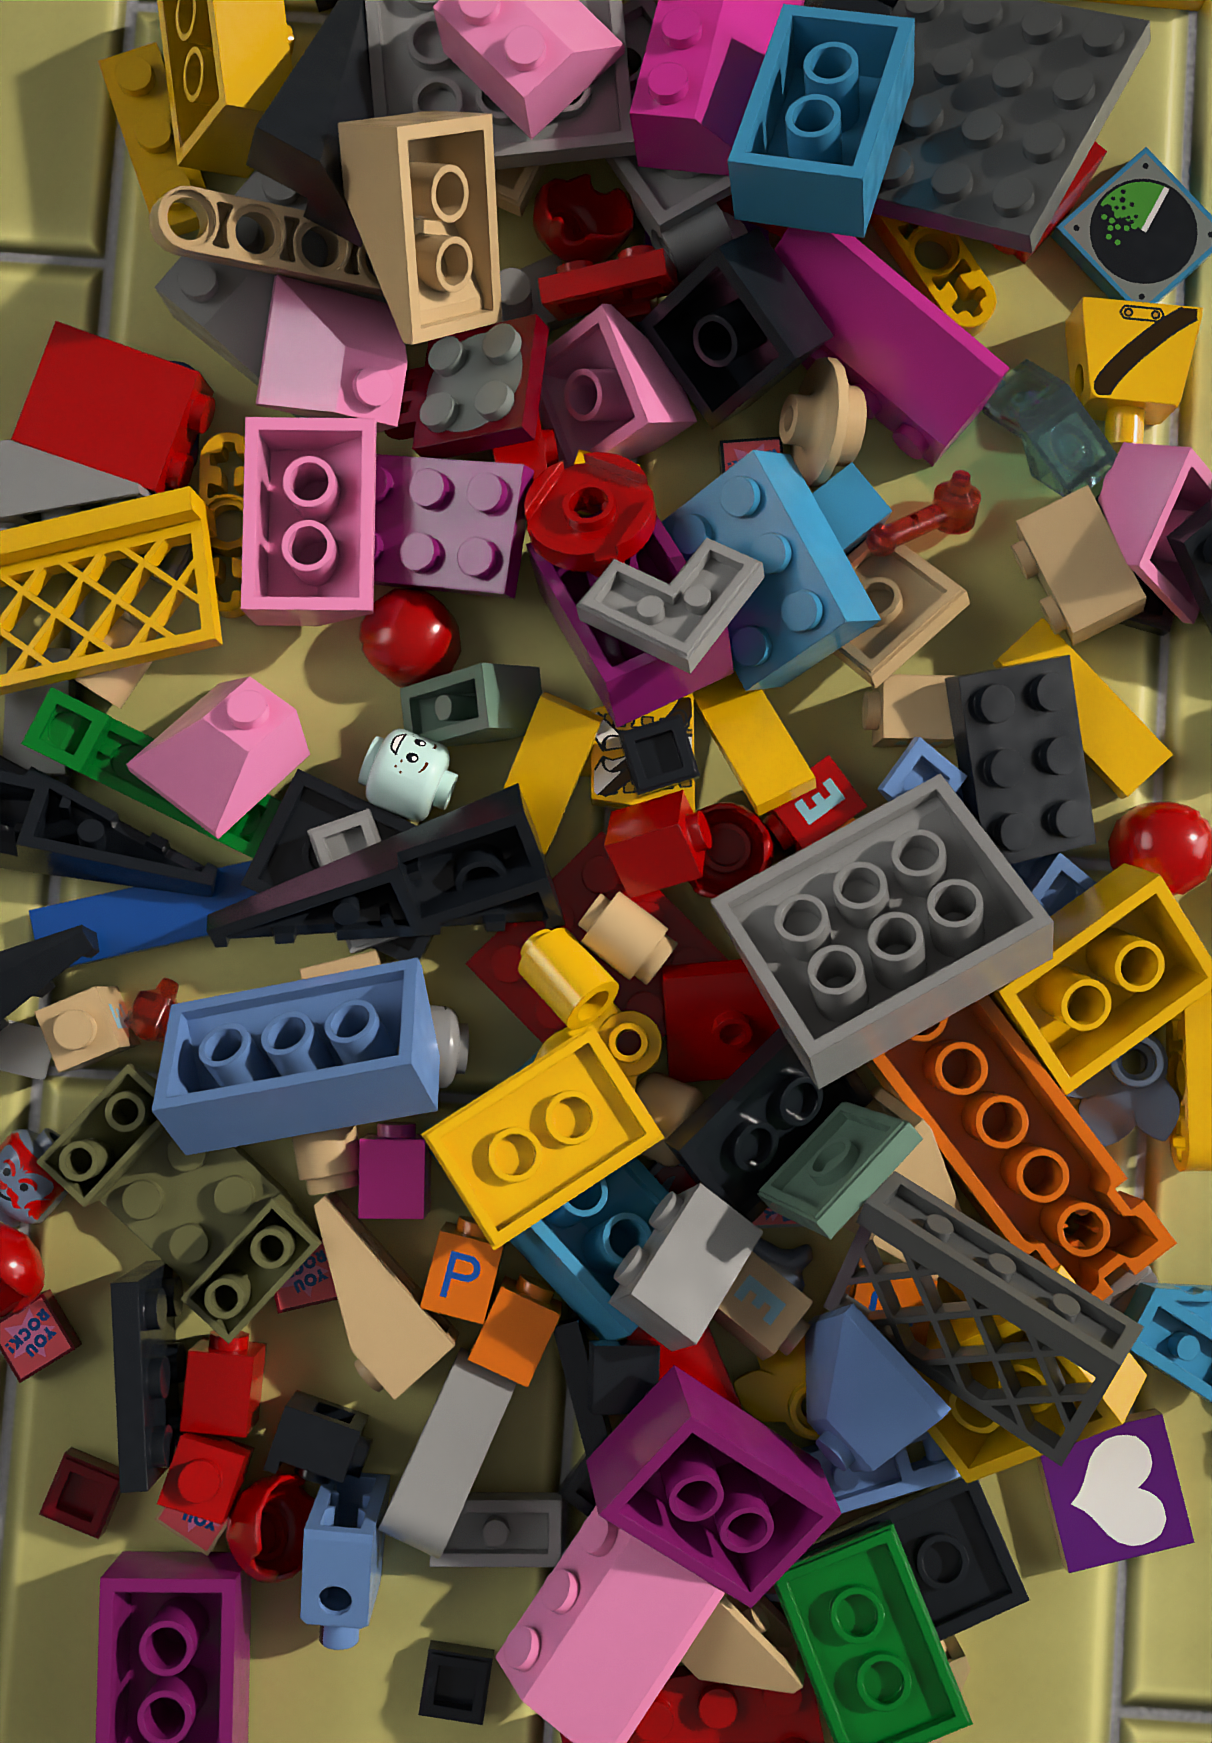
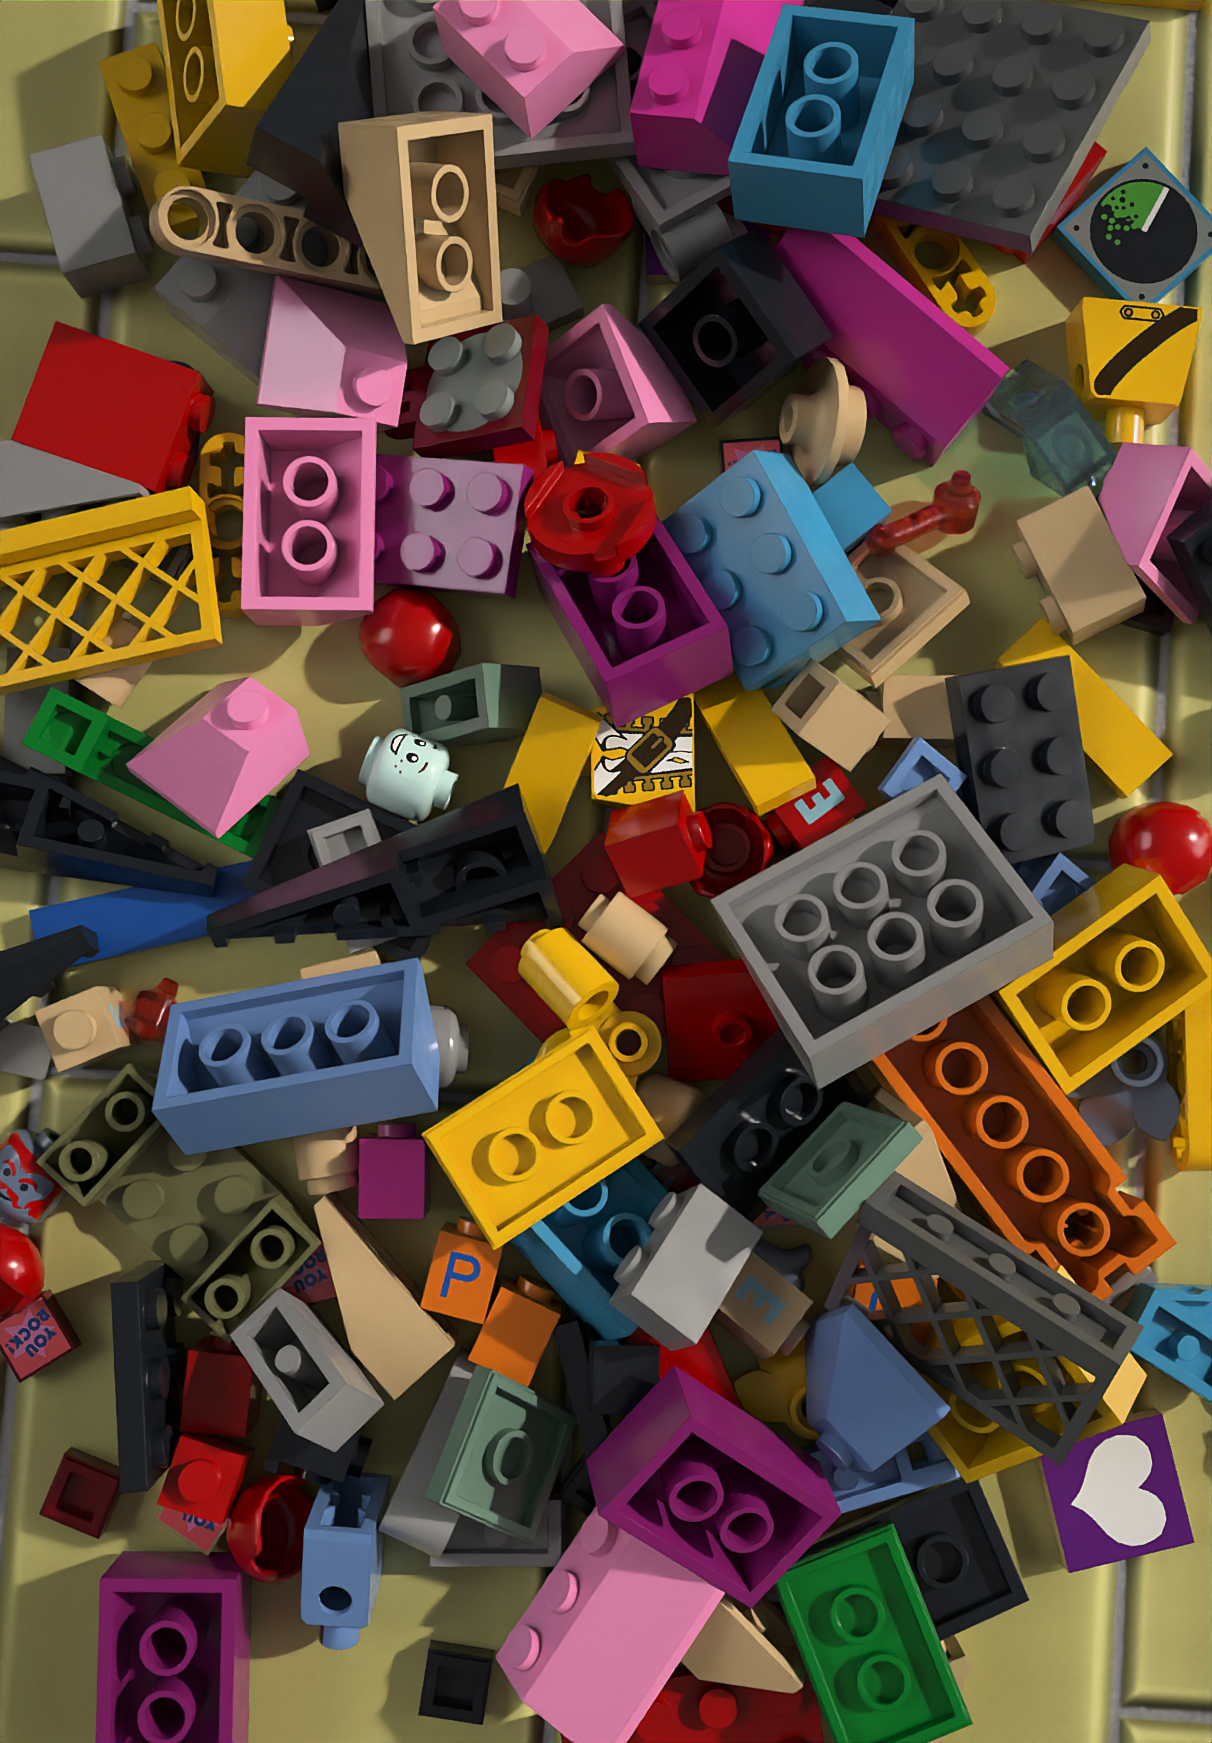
red plate [538,245,679,323] -> none
light grey tile [576,537,764,674] -> none
black tile [618,714,700,798] -> none
none -> light grey brick [28,134,155,299]
none -> light grey brick [230,1288,384,1452]
none -> sand green tile [424,1365,577,1545]
none -> tan brick [771,658,891,772]

